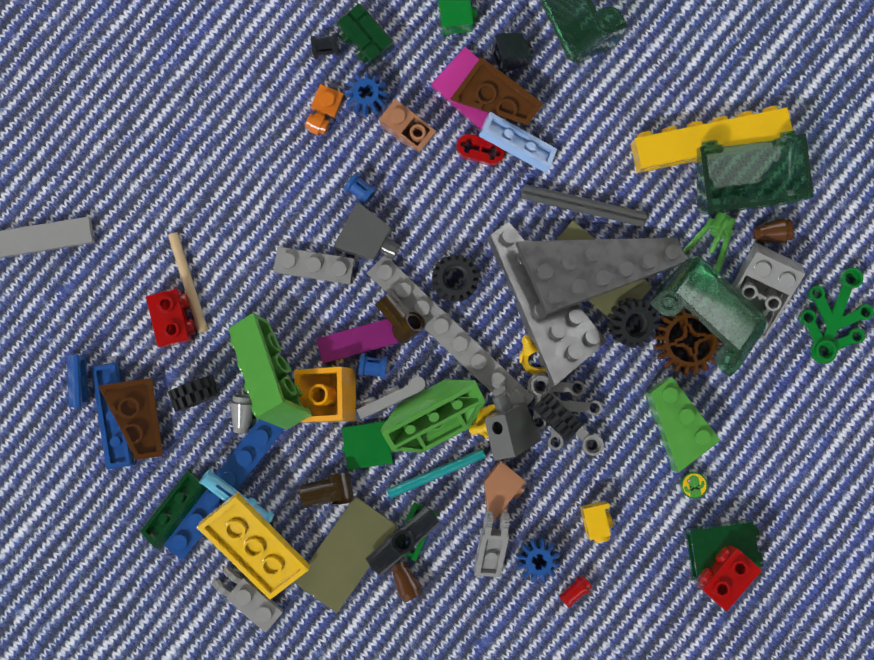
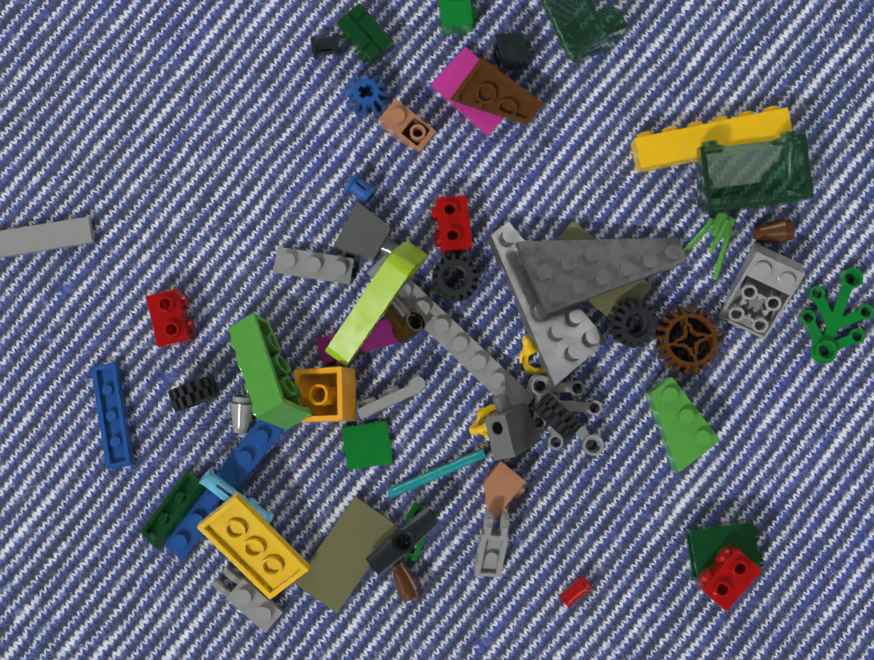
blue slope [67,354,88,408] -> none
reddish brown wing [98,378,163,460] -> none
tan bar [168,232,208,333] -> none
dark brown piece [299,473,354,508] -> none
orange plate [305,84,345,136] -> none
blue bush [358,353,388,380] -> none
bright green wedge [380,380,486,452] -> none
red beam [456,134,505,166] -> none
light blue plate [479,112,557,173] -> none
blue gear [516,537,561,583] -> none
dark grey axle [521,184,647,227] -> none
yellow brick [580,501,613,543] -> none
clear green windscreen [650,256,766,377] -> none
tile [679,472,708,499] -> none
none -> lime beam [325,240,429,367]
none -> red brick [431,195,472,254]

